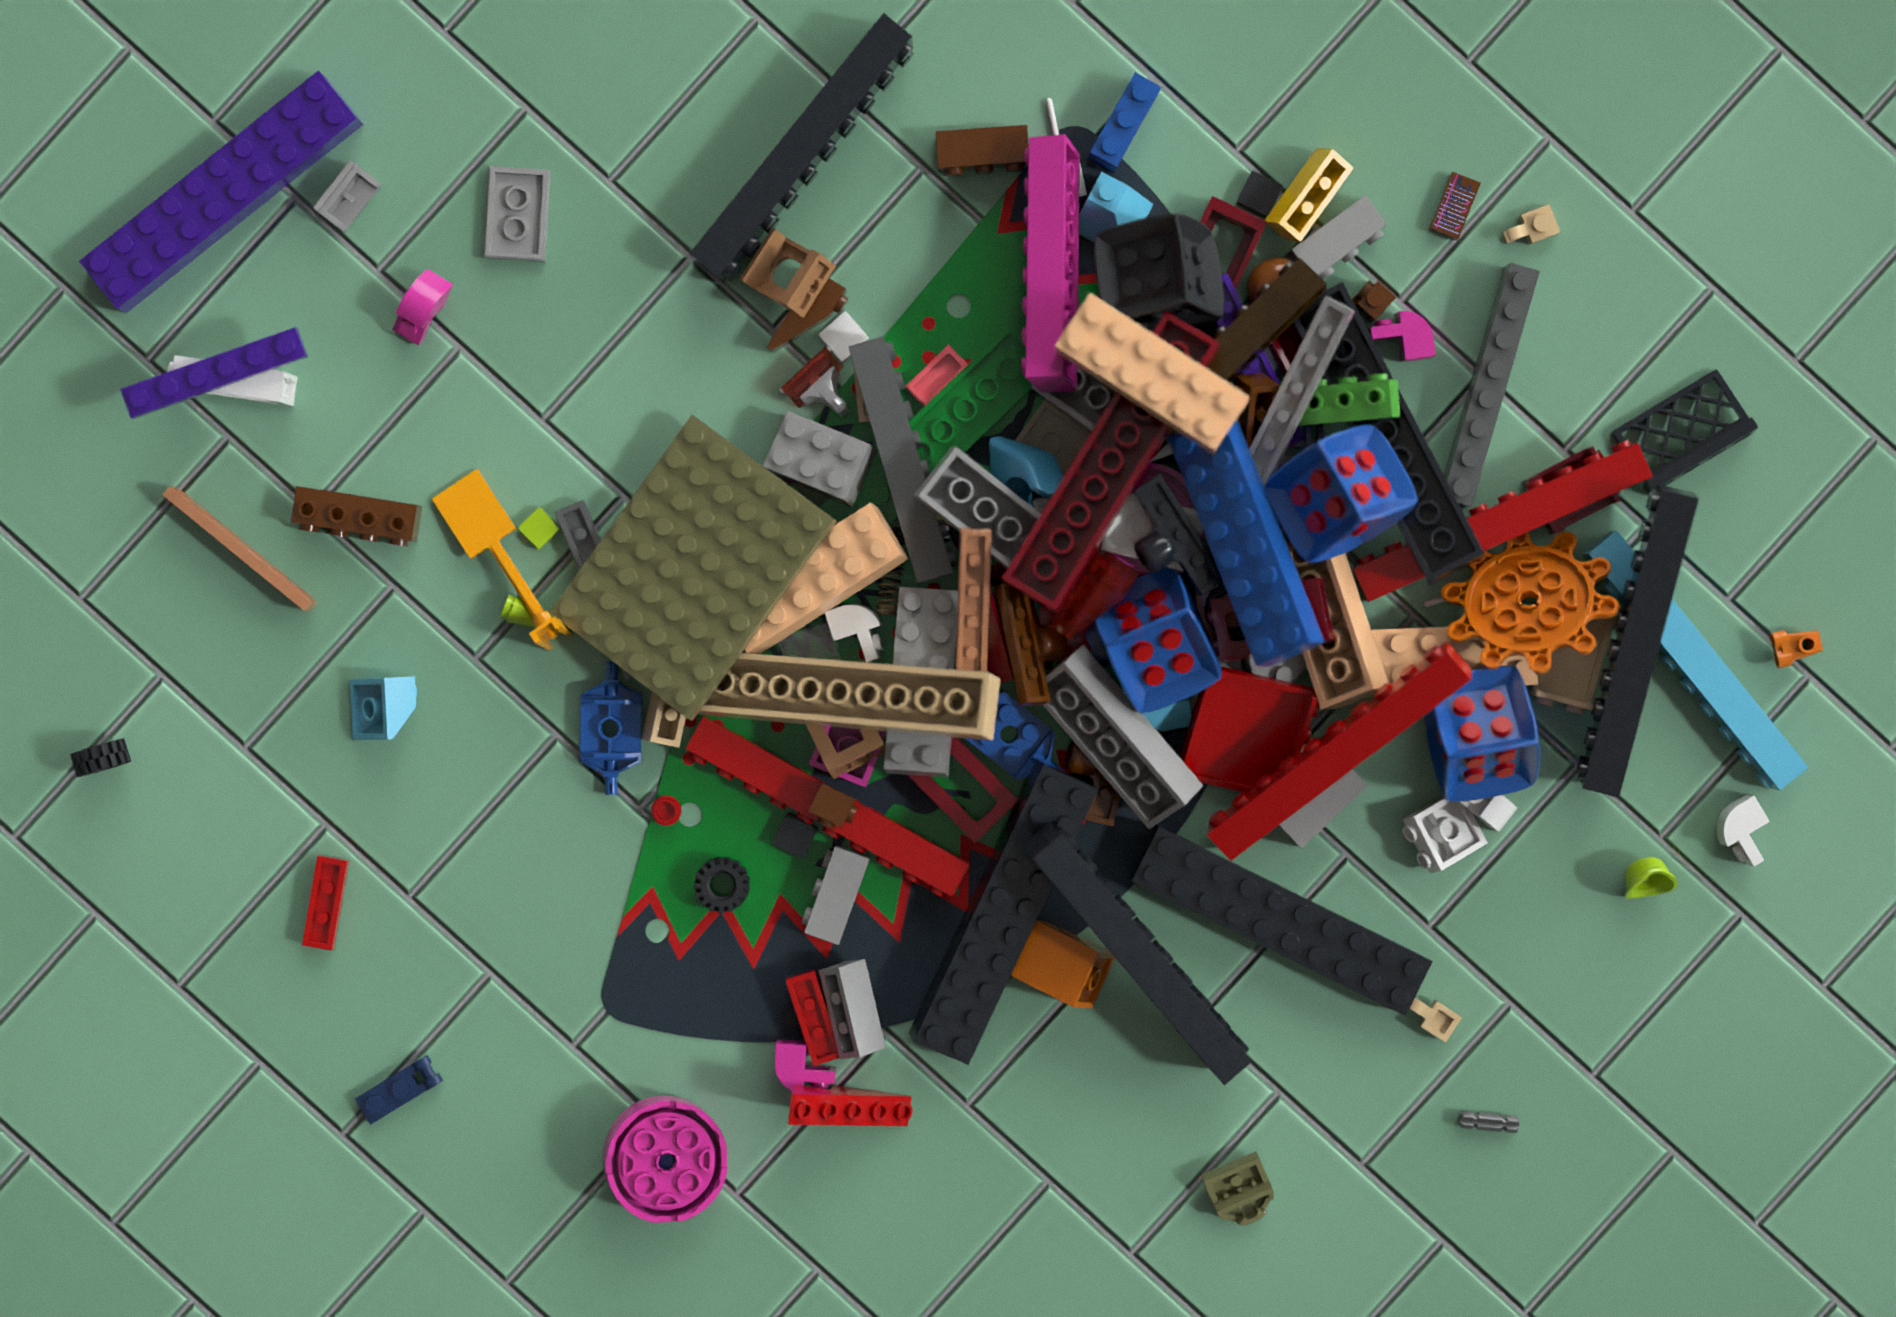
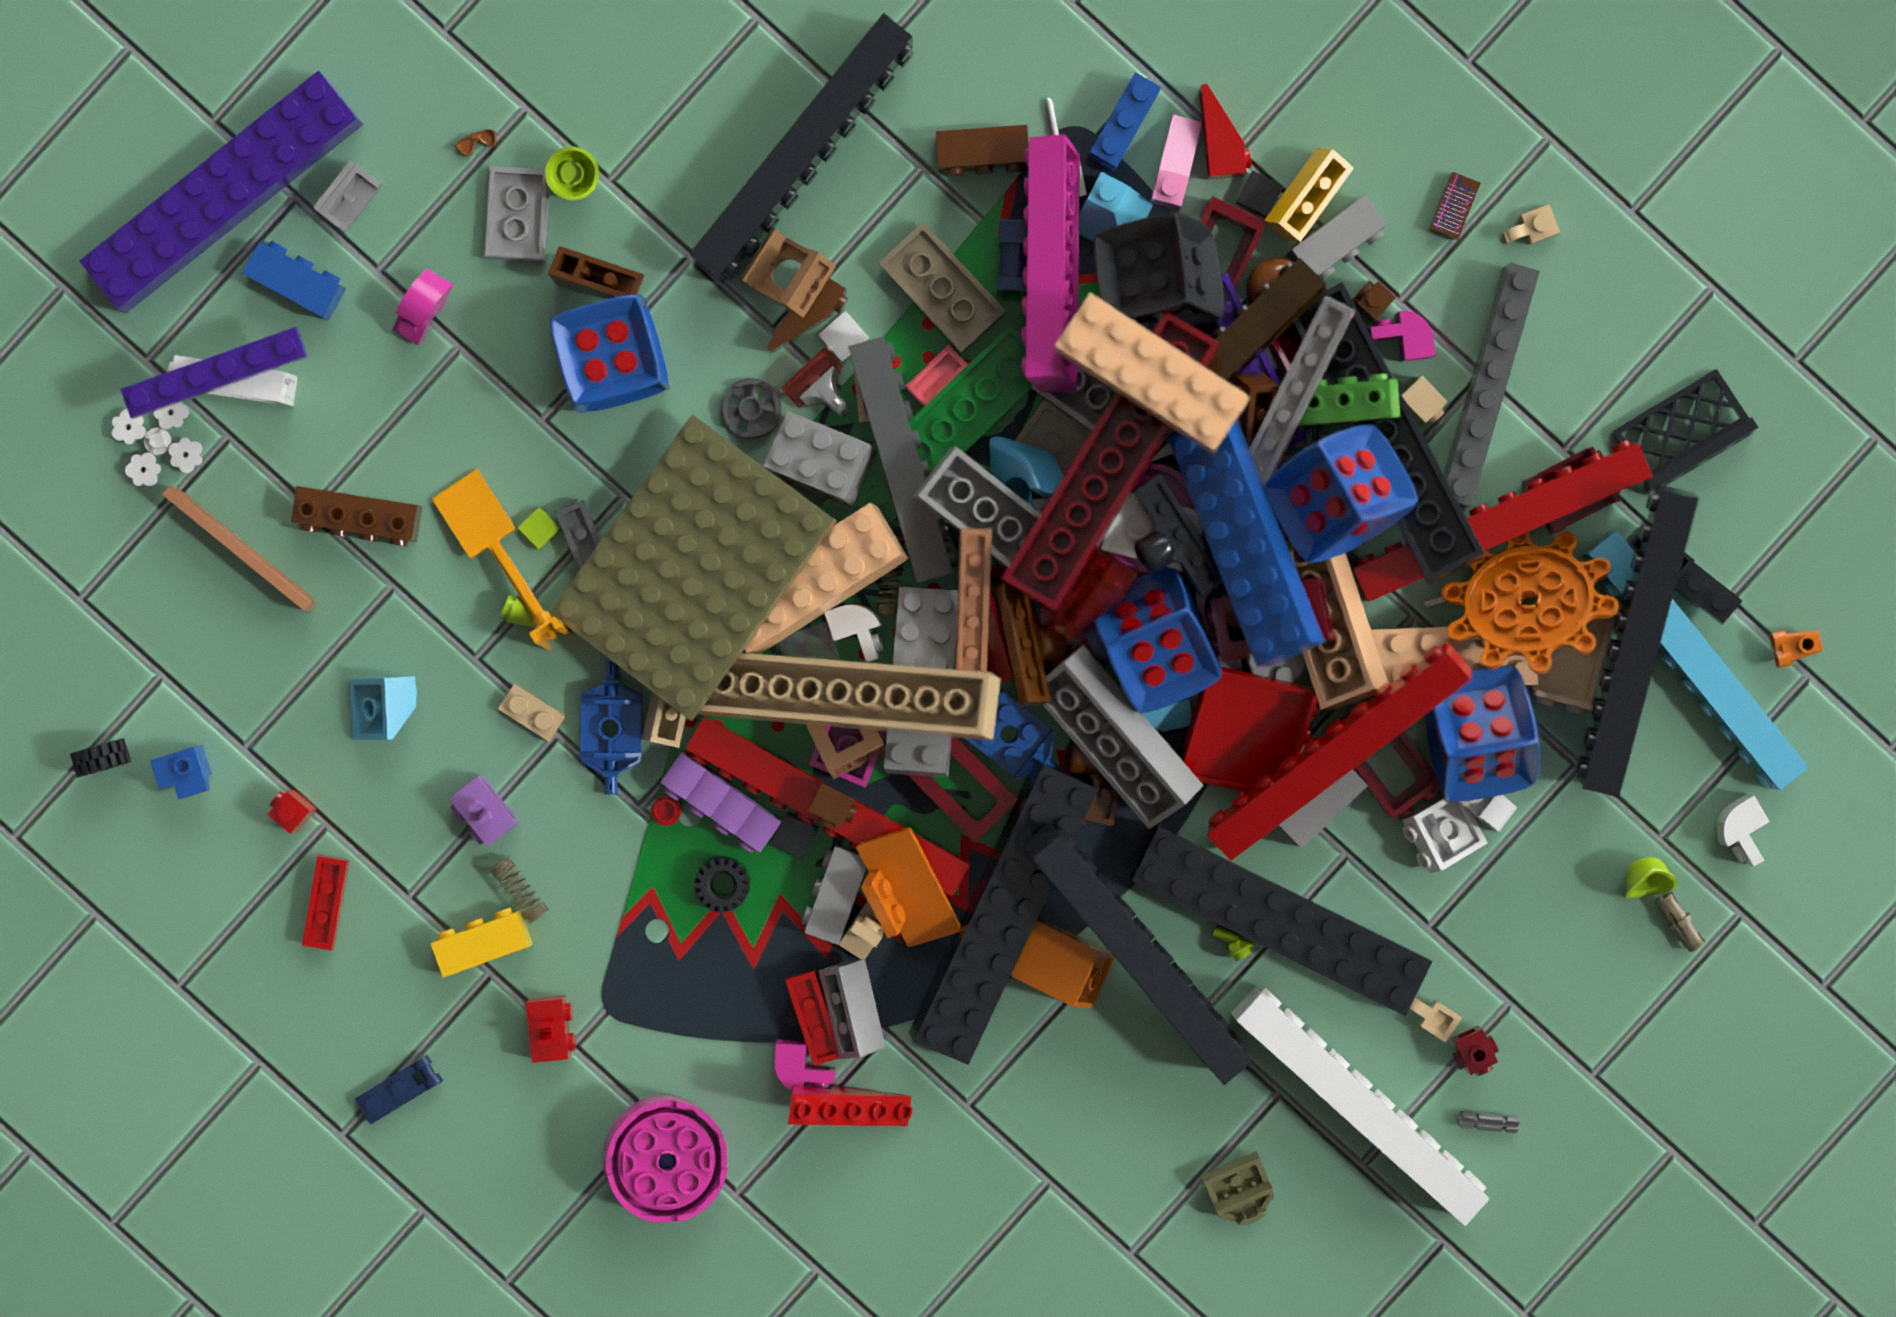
none -> white plant [112,402,203,486]
none -> blue brick [150,745,212,800]
none -> blue brick [242,240,346,320]
none -> red brick [267,789,318,834]
none -> yellow brick [430,907,533,978]
none -> medium lavender brick [449,775,520,847]
none -> dark orange piece [455,129,497,157]
none -> dark tan piece [491,857,549,923]
none -> tan plate [498,683,567,742]
none -> red brick [526,995,576,1063]
none -> lime helmet [545,146,599,201]
none -> reddish brown slope [548,246,645,299]
none -> blue piece [549,294,670,413]
none -> medium lavender brick [661,752,782,853]
none -> dark grey piece [721,378,782,439]
none -> tan bracket [839,900,884,959]
none -> orange bracket [857,827,961,947]
none -> dark tan plate [878,222,1006,353]
none -> dark blue piece [997,219,1028,297]
none -> bright pink slope [1150,115,1202,211]
none -> red slope [1199,84,1251,180]
none -> lime plate [1213,925,1255,961]
none -> white brick [1231,986,1490,1226]
none -> dark red piece [1325,694,1439,820]
none -> tan brick [1401,375,1448,425]
none -> dark red brick [1450,1025,1499,1076]
none -> black slope [1628,533,1743,625]
none -> dark tan pin [1655,892,1706,952]

